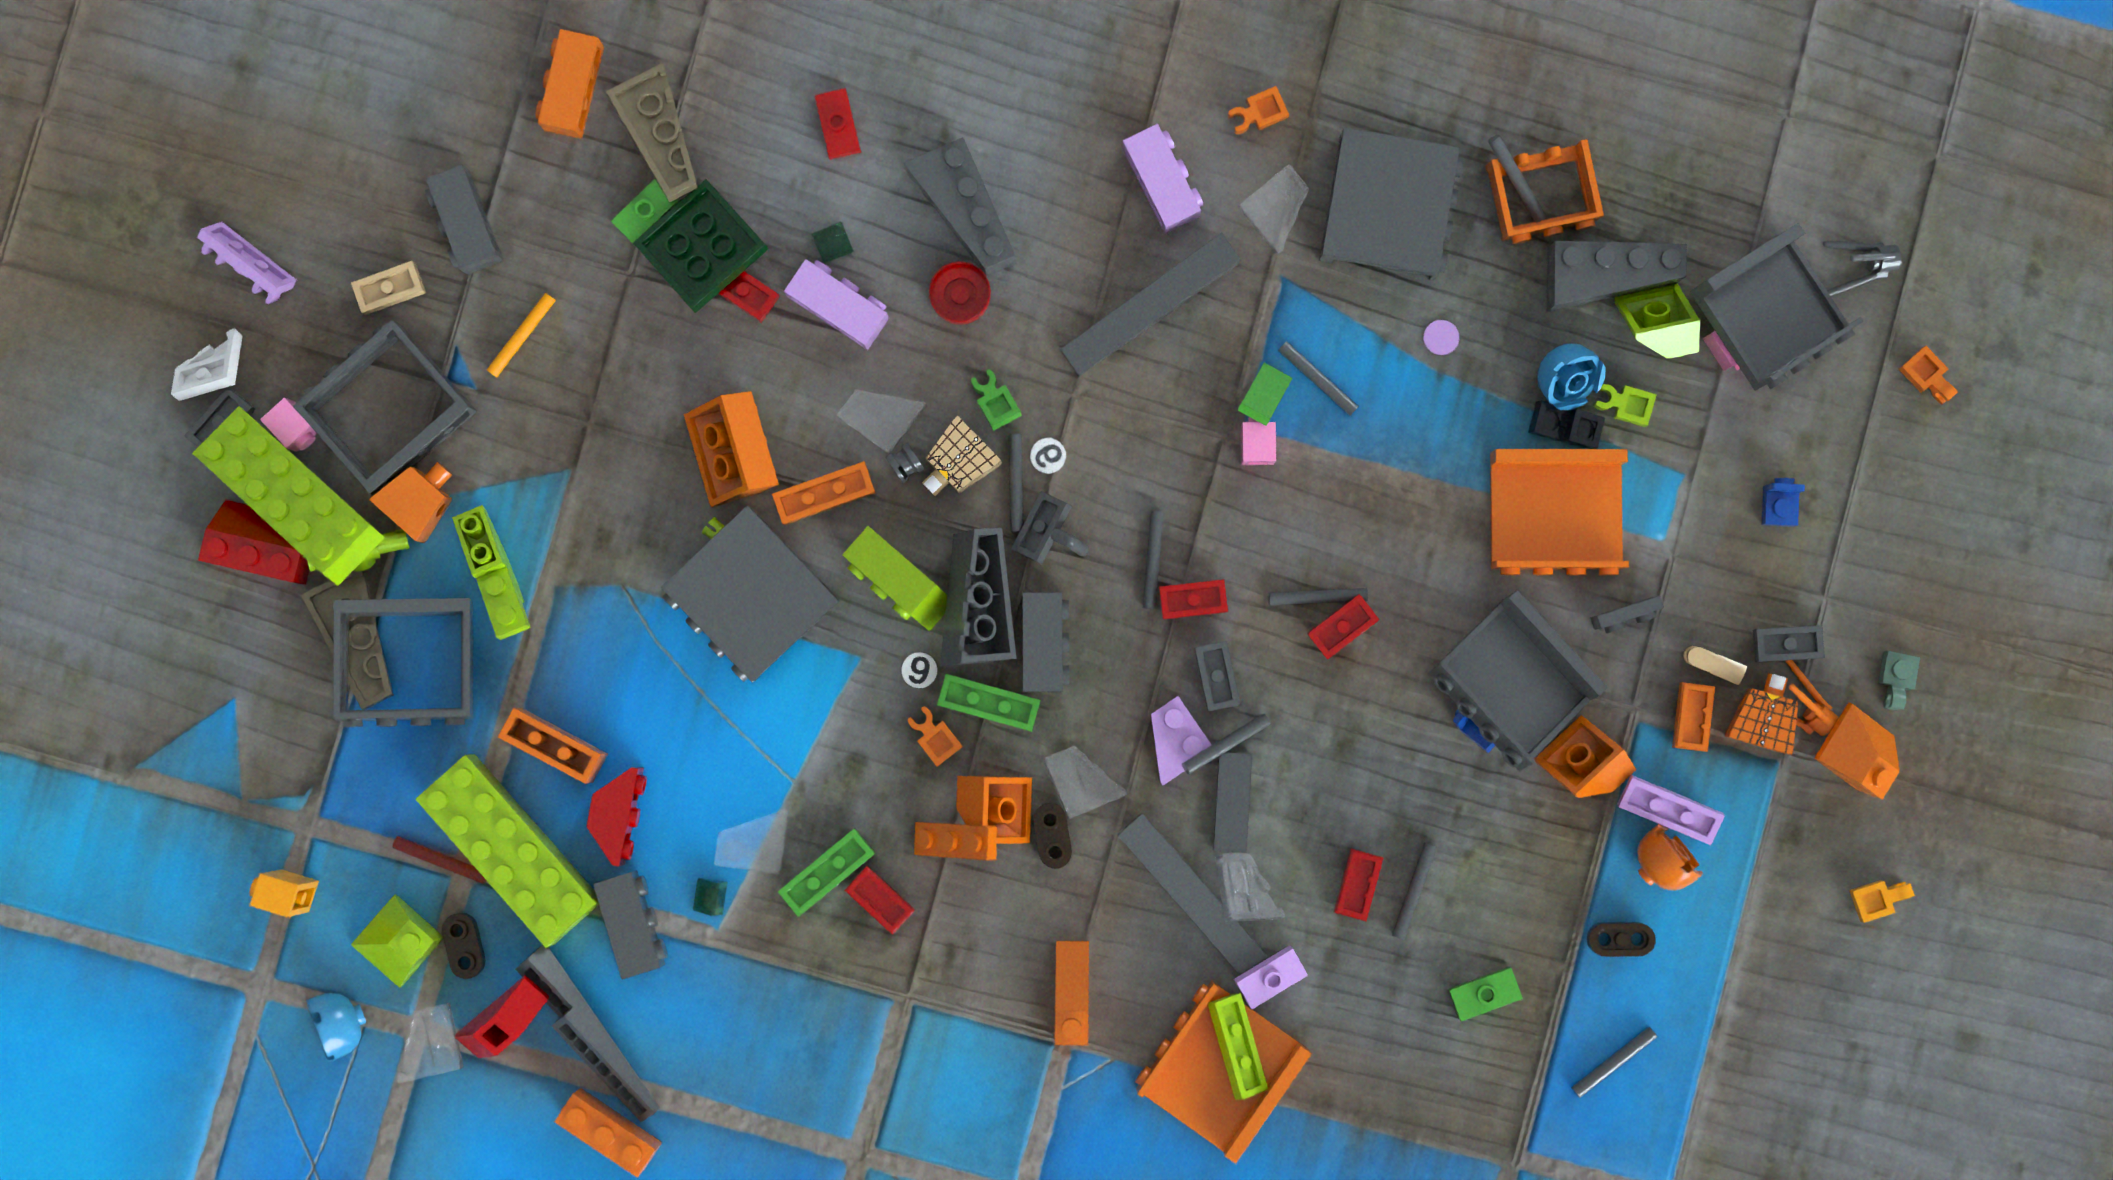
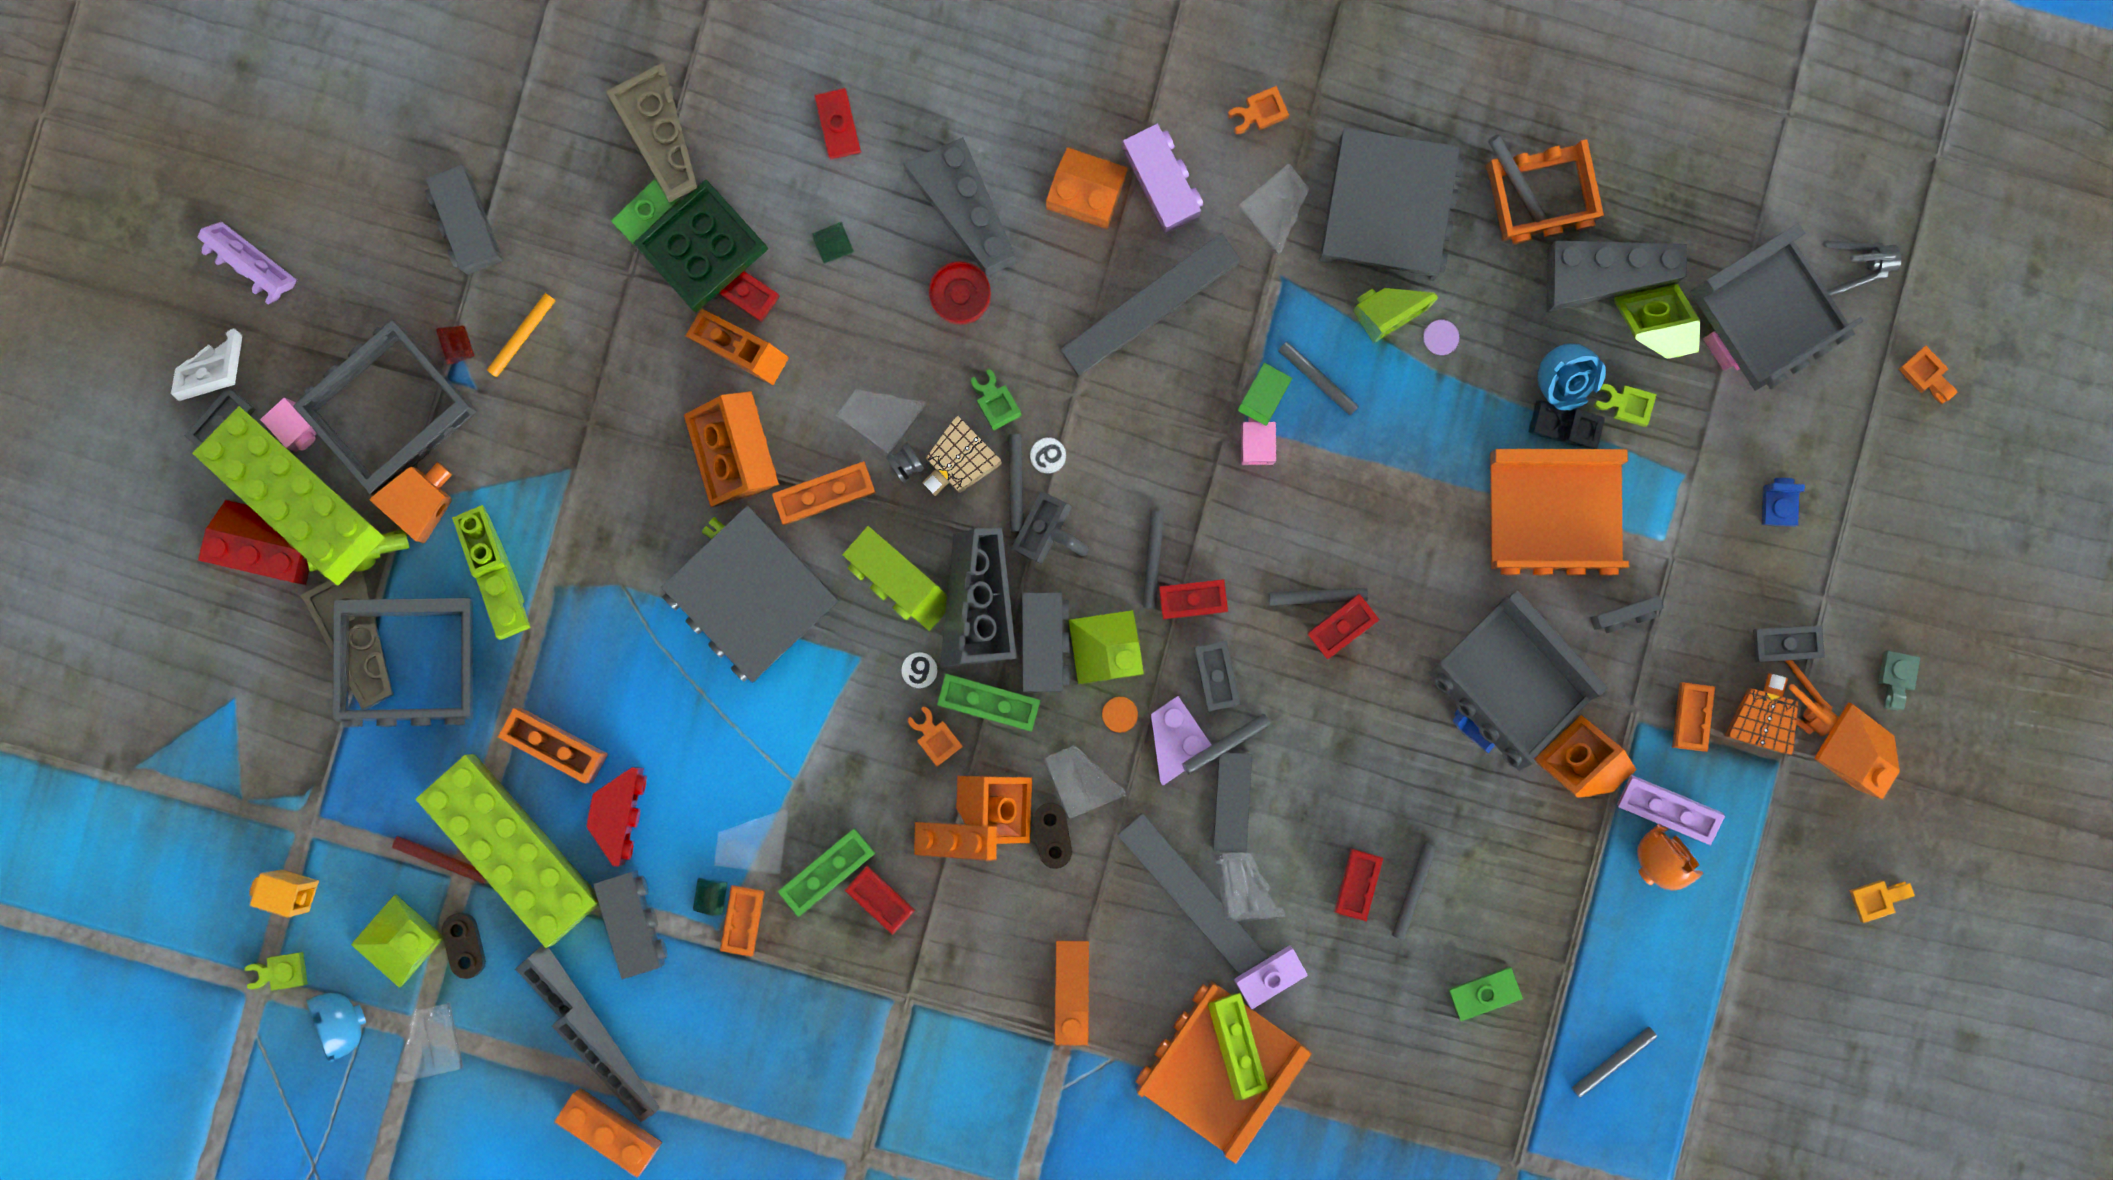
tan plate [351,261,426,315] -> none
red slope [455,975,549,1058] -> none
orange brick [535,29,604,139] -> none
lavender brick [784,259,889,350] -> none
dark brown plate [1587,922,1656,957] -> none
tan bar [1683,646,1747,685] -> none
none -> lime plate [245,952,308,991]
none -> clear red slope [436,325,474,365]
none -> orange slope [685,308,789,385]
none -> orange plate [720,885,765,957]
none -> orange slope [1046,147,1128,229]
none -> lime slope [1069,610,1144,684]
none -> orange sticker [1102,697,1138,733]
none -> lime slope [1353,288,1438,343]

